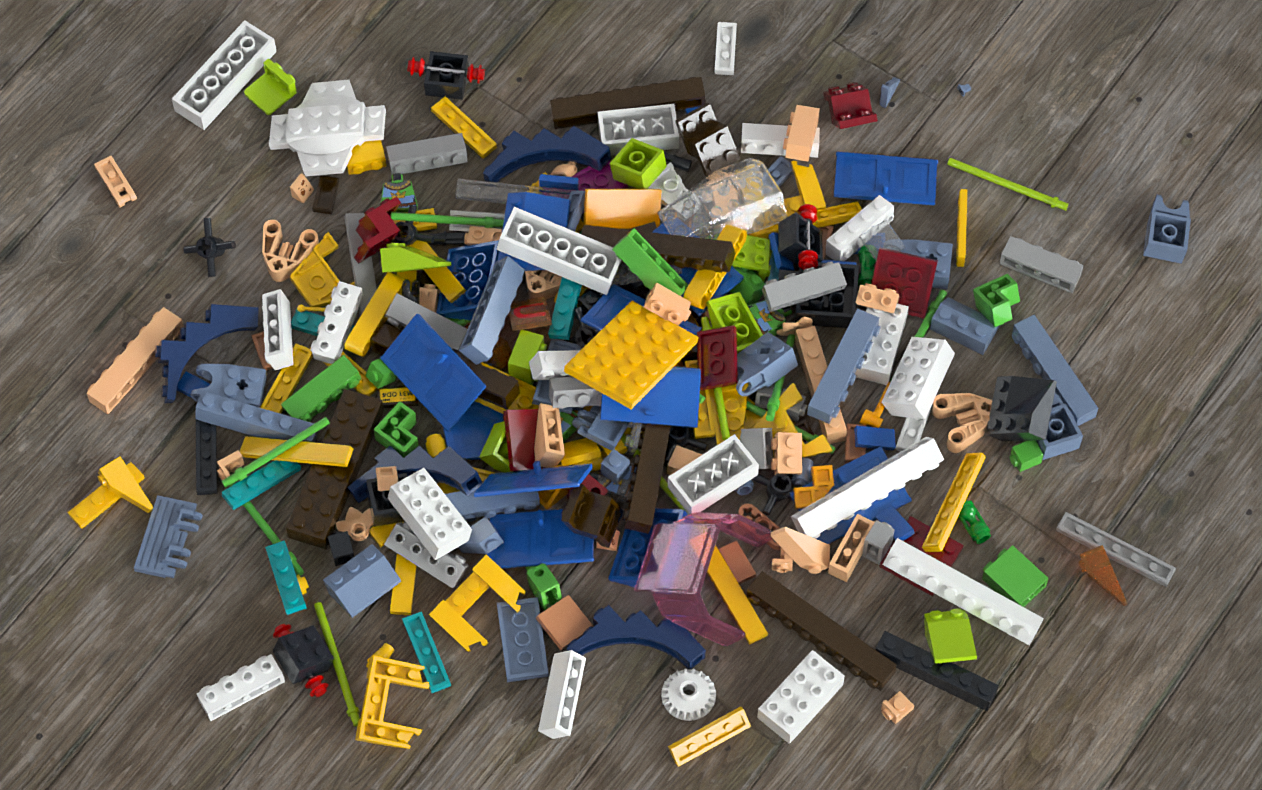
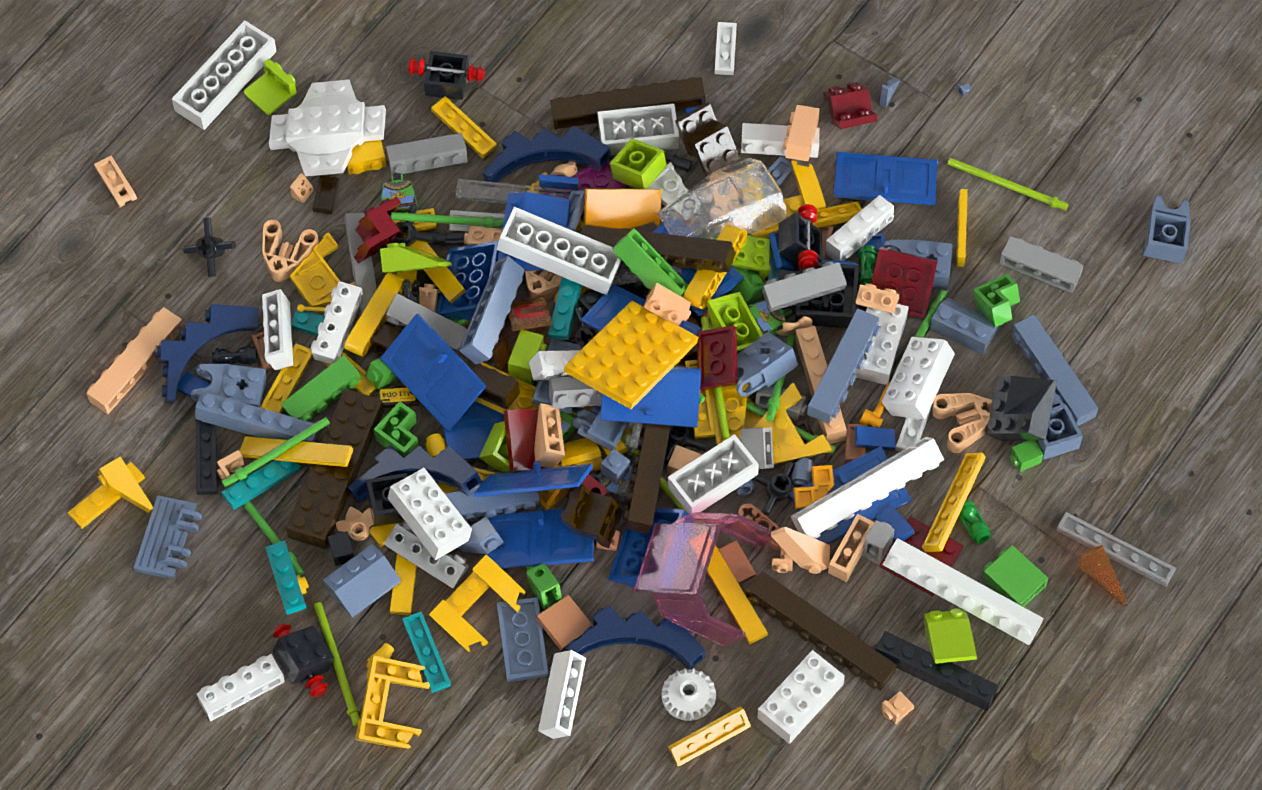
light nougat slope [376,466,398,491] -> none
light nougat bracket [771,432,802,475] -> none
clear piece [859,220,906,261] -> none
none -> black piece [212,345,257,365]

